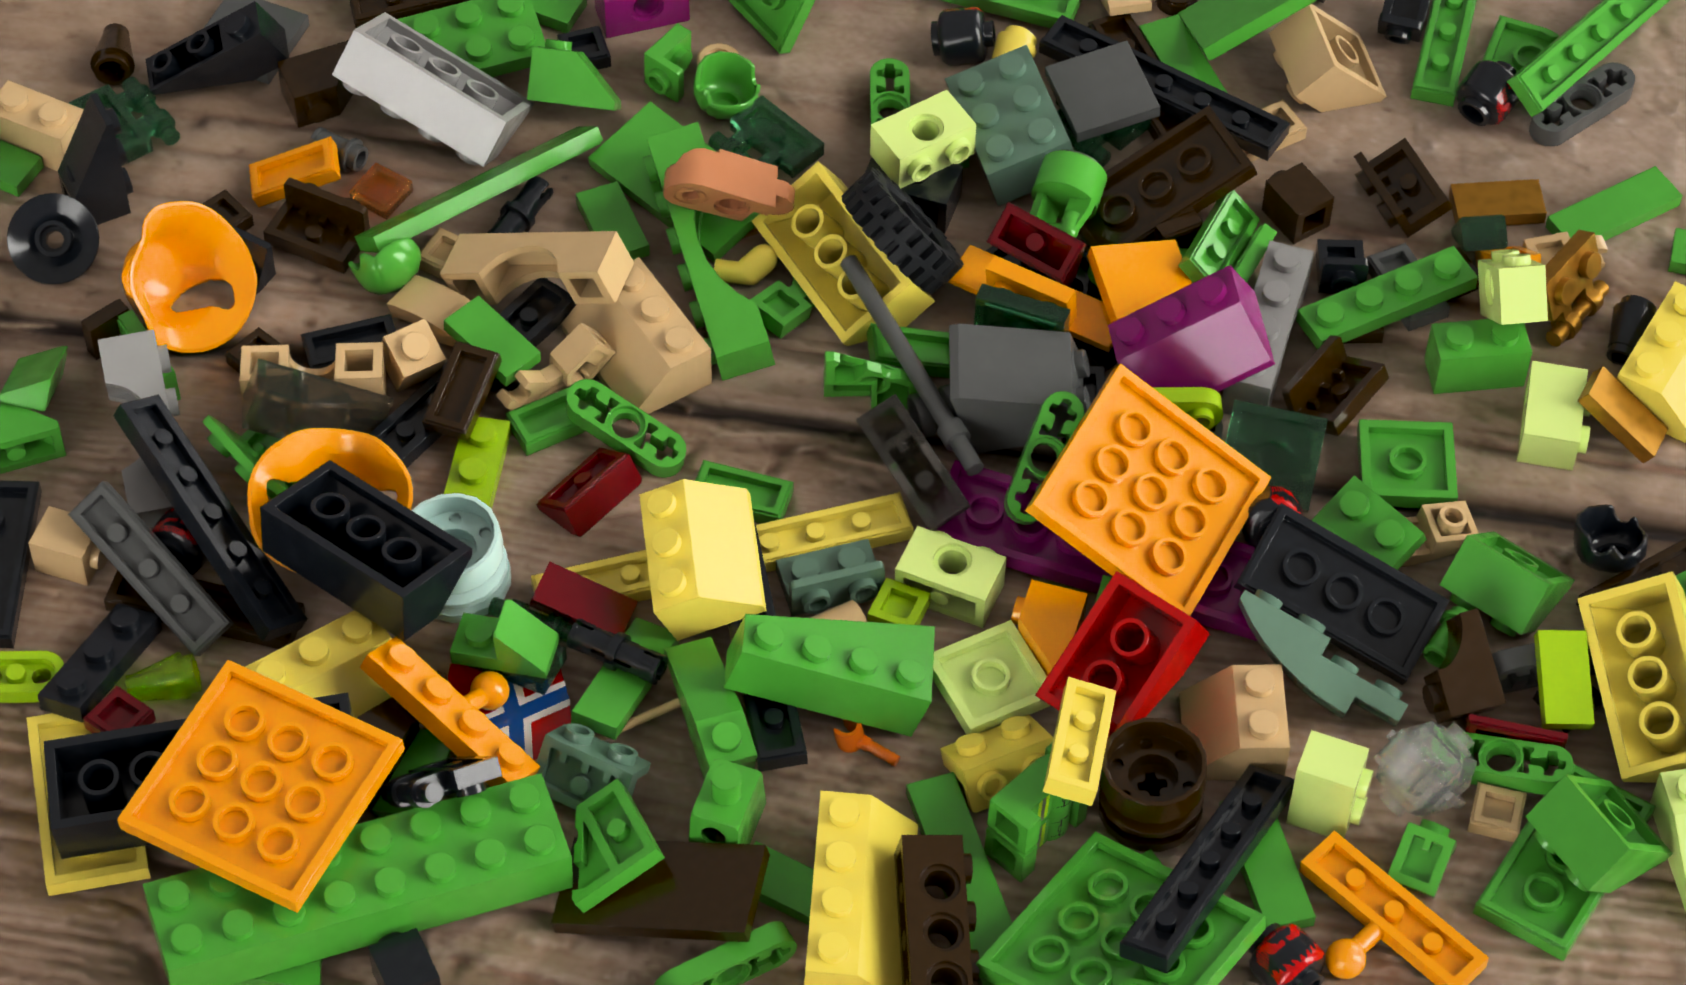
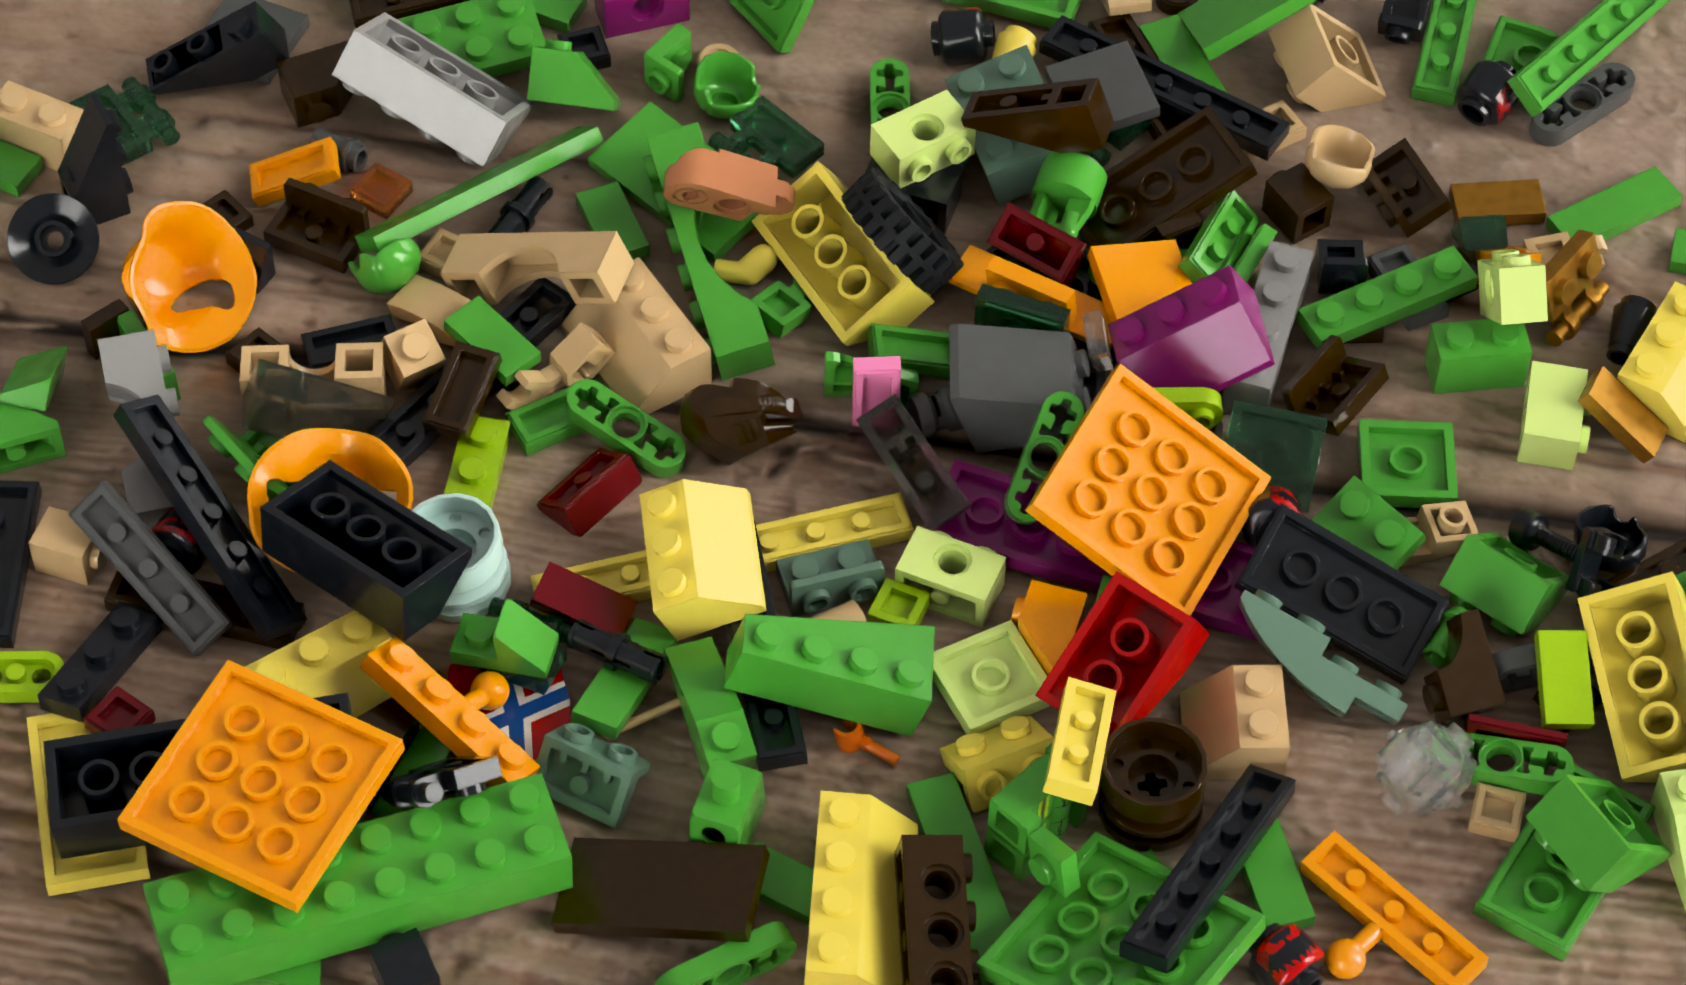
dark brown cone [90,23,135,86] -> none
clear neon green cone [125,651,202,702] -> none
bright green wing [572,778,665,913] -> none
bright green tile [695,460,794,524] -> none
dark grey bar [840,255,984,476] -> none
yellowish green brick [1286,730,1374,839] -> none
bright green bracket [1388,819,1457,899] -> none
none -> dark brown helmet [679,378,804,465]
none -> bright pink tile [851,356,901,426]
none -> dark brown slope [961,78,1114,153]
none -> bright green plate [1027,826,1081,898]
none -> clear tile [1083,310,1114,372]
none -> tan hair [1305,124,1375,189]
none -> black bar [1508,508,1628,597]

